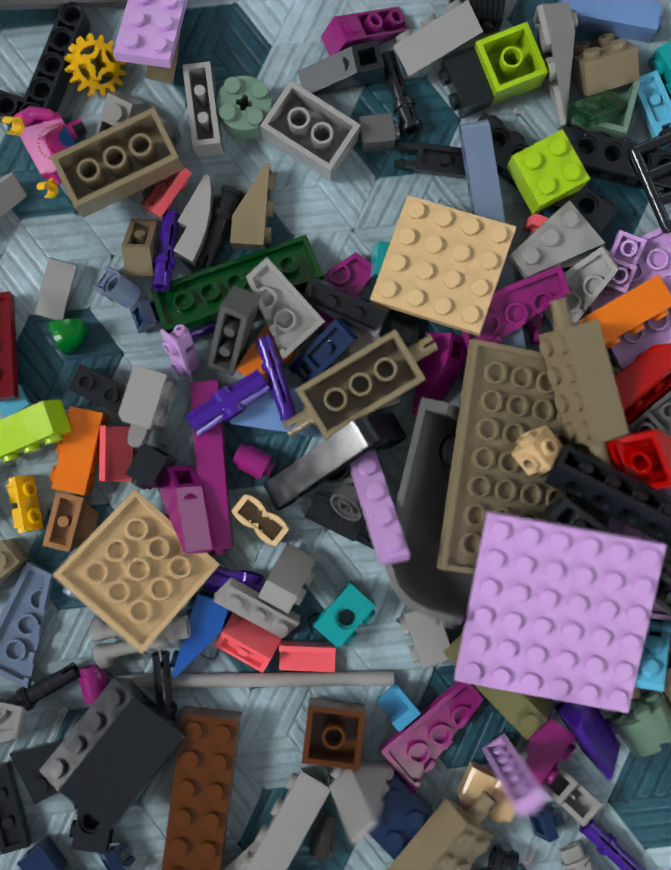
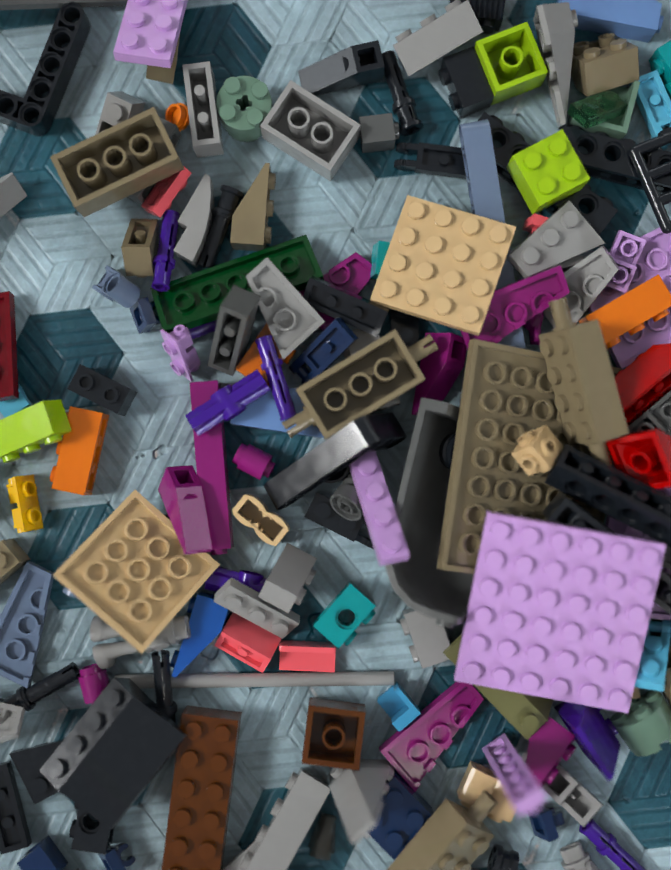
dark pink torso [2,106,88,198] -> none
light grey slope [35,257,78,320] -> none
medium nougat slope [42,491,99,552] -> none
green brick [48,319,88,355] -> none
yellow gear [64,33,126,98] -> none
coral panel [99,425,135,482] -> none
light grey hinge [118,365,178,449] -> none
black brick [125,444,177,490] -> none
magenta slope [321,6,409,56] -> none
none -> orange plate [165,103,189,131]

